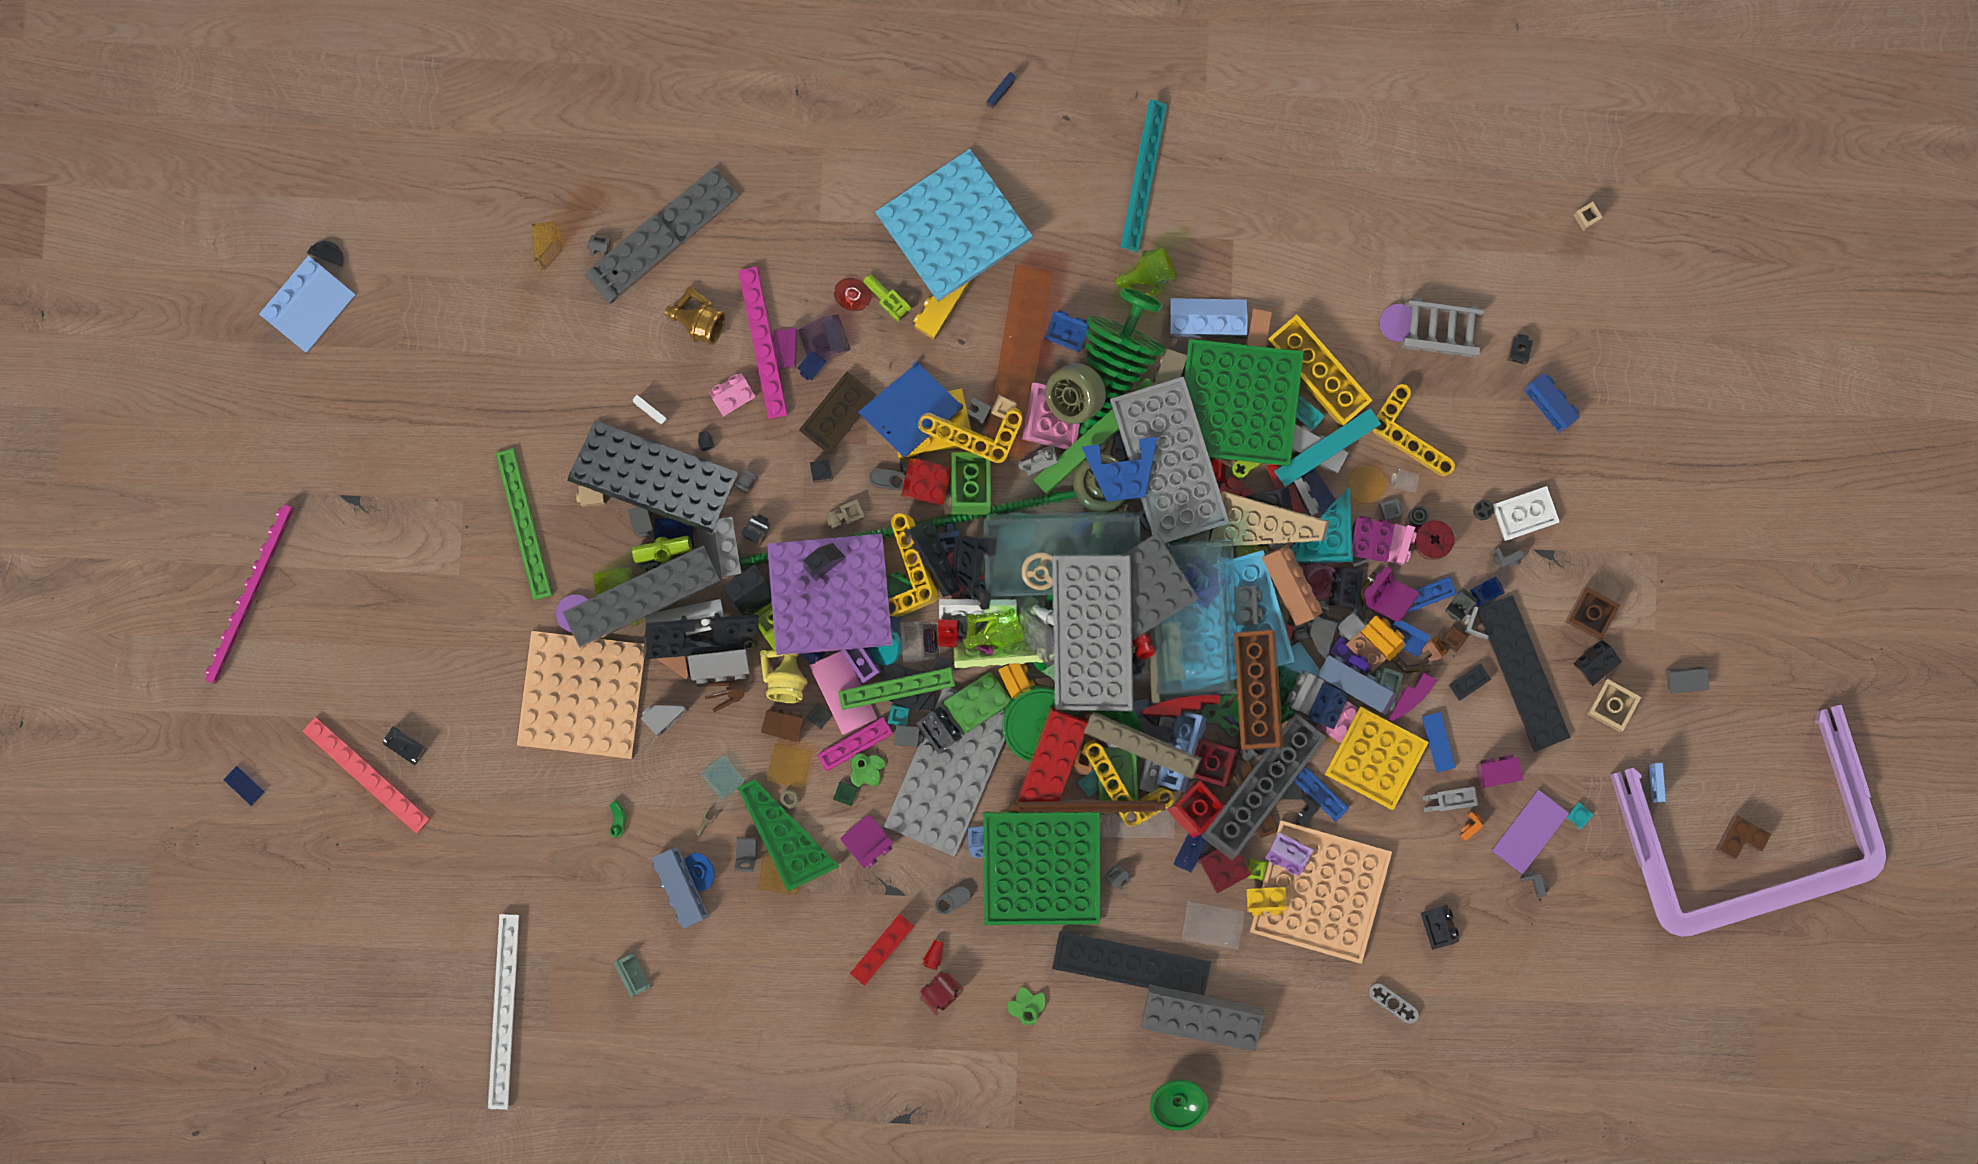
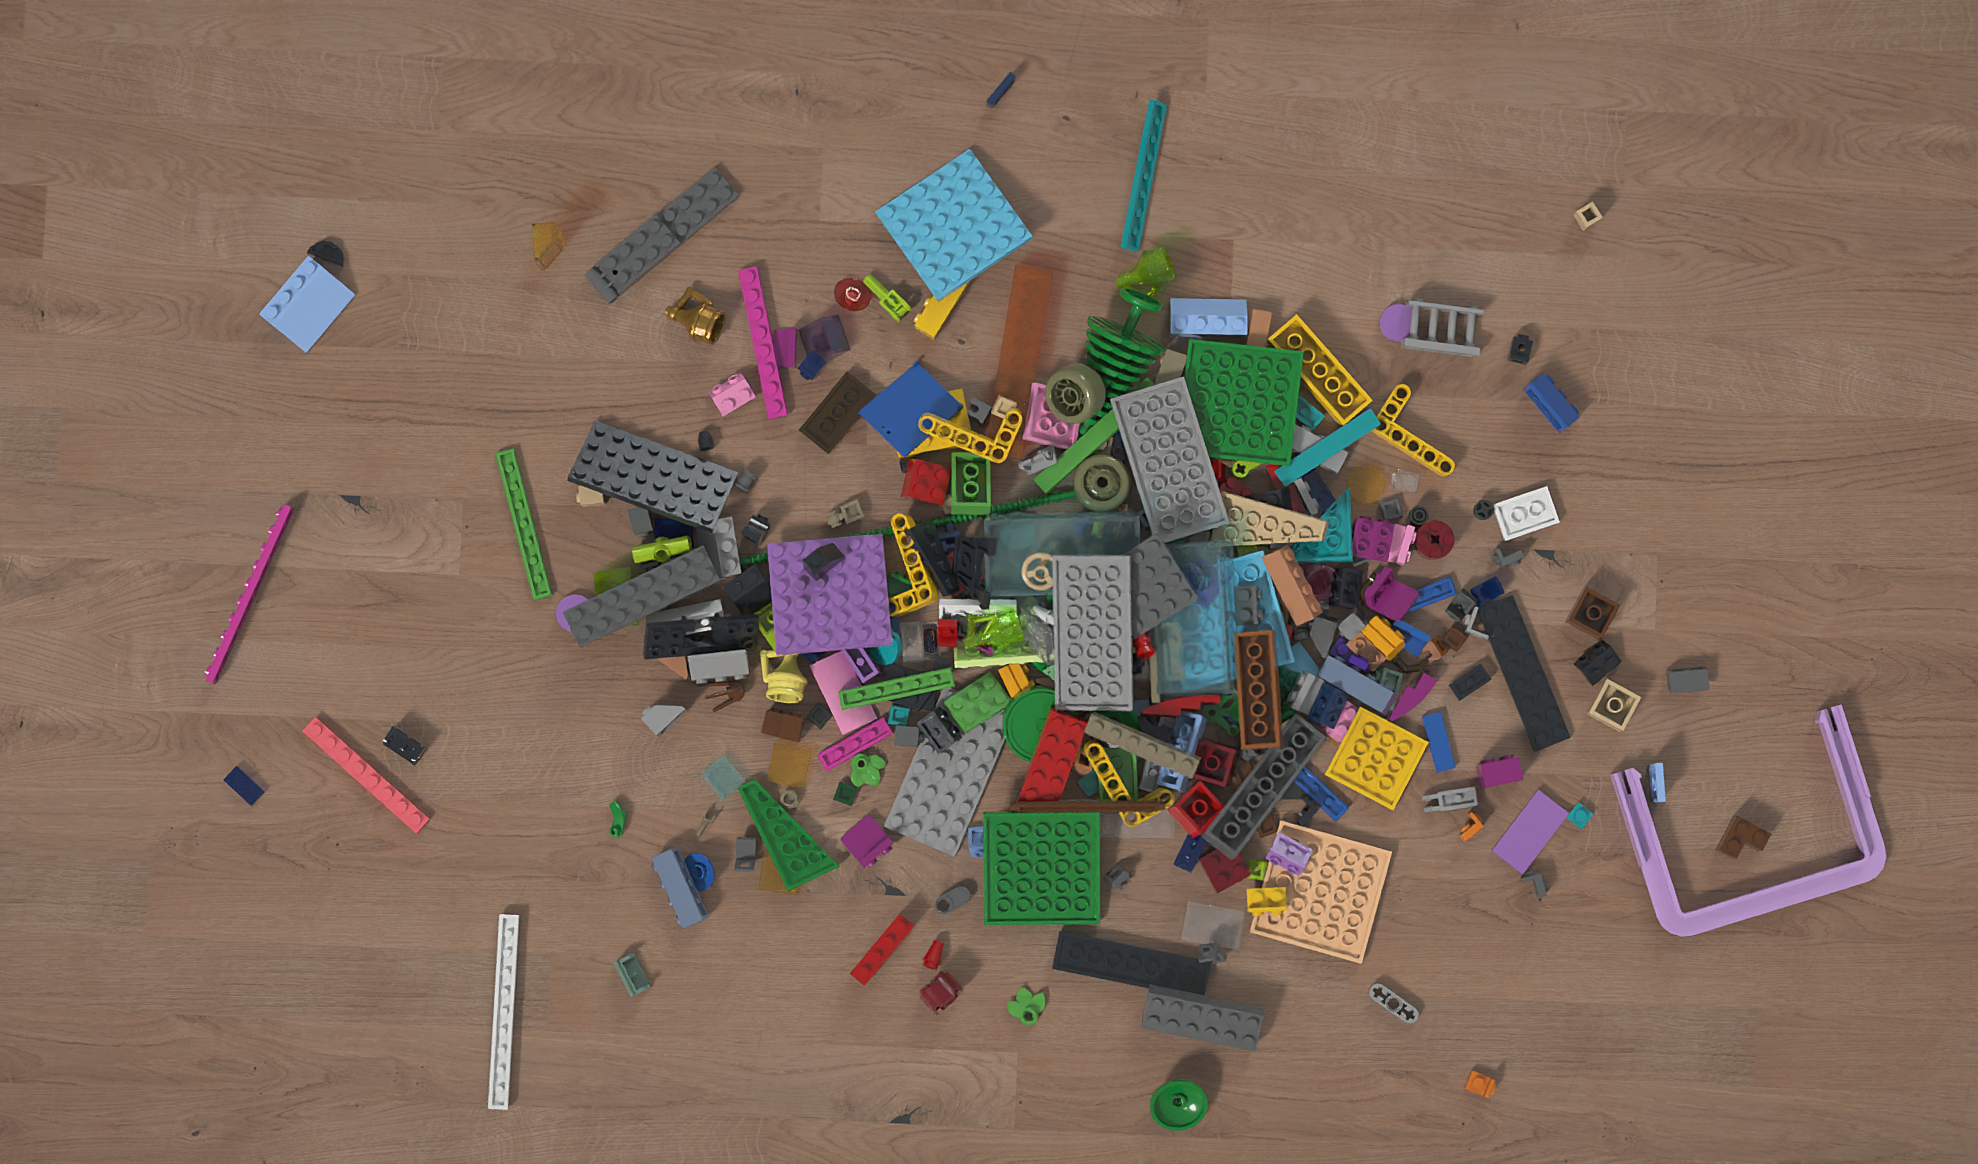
light nougat plate [517,631,645,759] -> none
dark grey tile [588,235,611,258] -> none
white tile [633,395,668,426] -> none
black brick [810,459,833,483] -> none
dark grey piece [869,468,905,490] -> none
blue bracket [1044,310,1089,353] -> none
blue wing [1082,437,1158,502] -> none
black bracket [1421,905,1459,950] -> none
none -> dark grey bracket [1198,942,1227,964]
none -> orange bracket [1465,1070,1496,1098]

